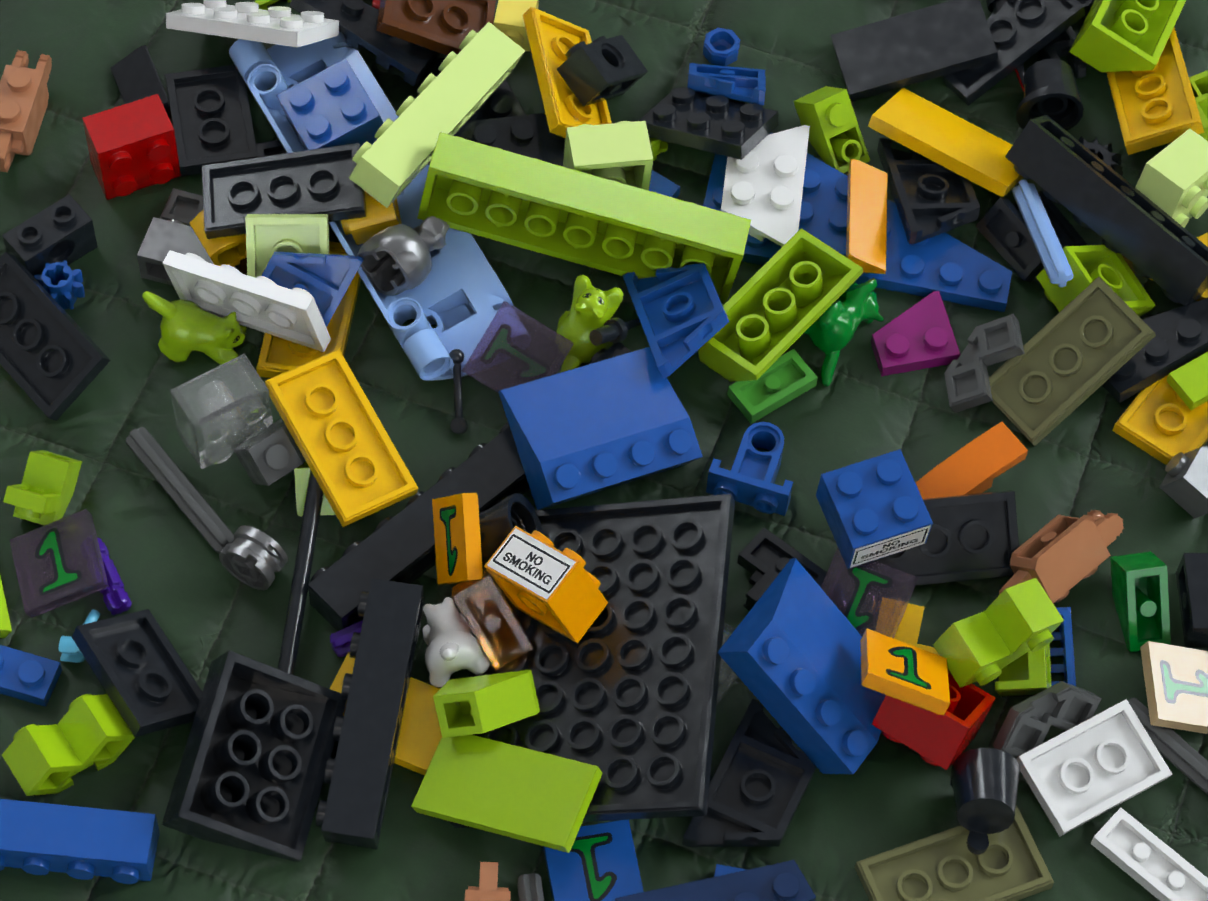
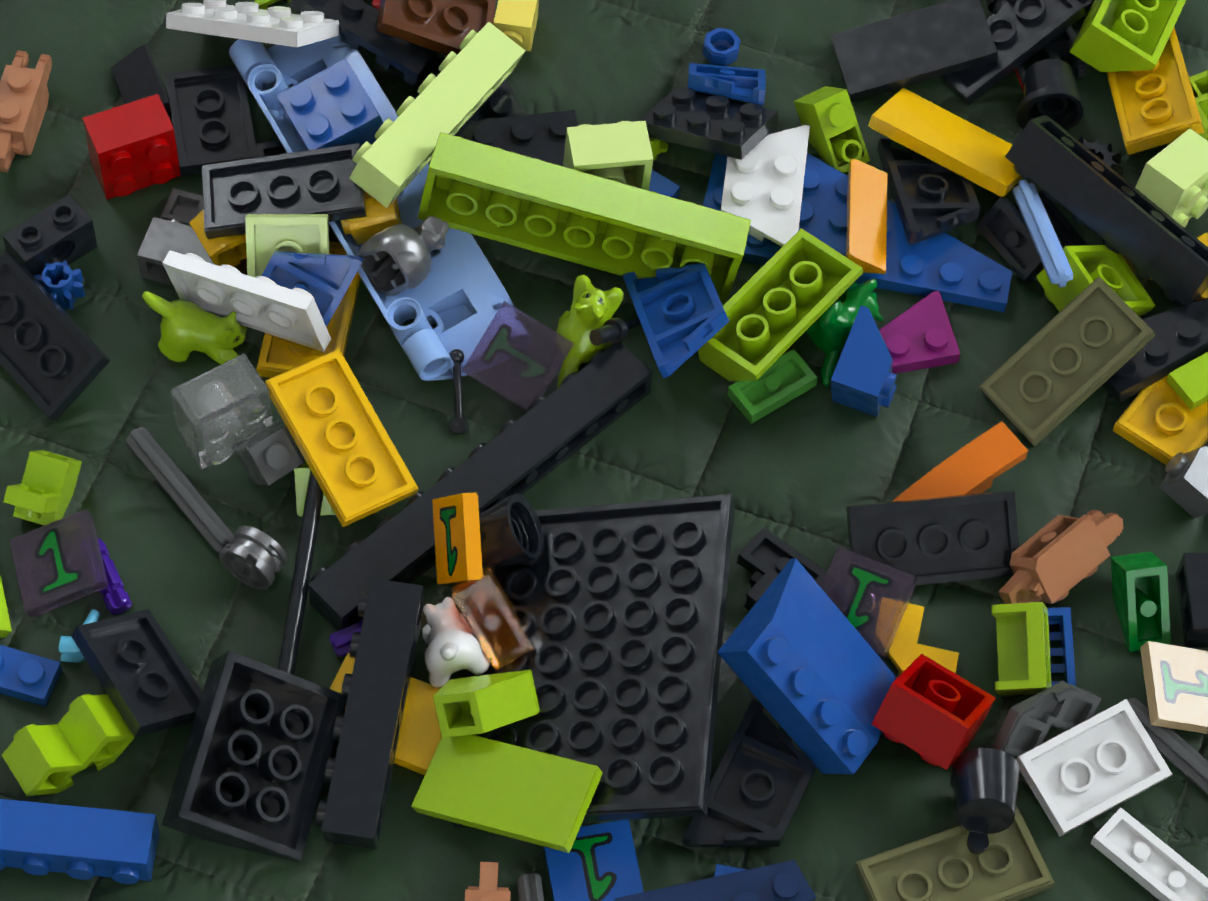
brick [484,526,608,644] -> none
blue slope [498,347,703,510] -> none
yellow tile [523,7,612,138] -> none
black brick [557,35,648,107] -> none
blue pin [706,422,793,516] -> none
blue brick [816,449,933,569] -> none
light orange tile [860,628,950,716] -> none
lime brick [933,578,1064,688] -> none
dark grey tile [944,314,1025,413] -> none
none -> blue slope [831,305,897,417]

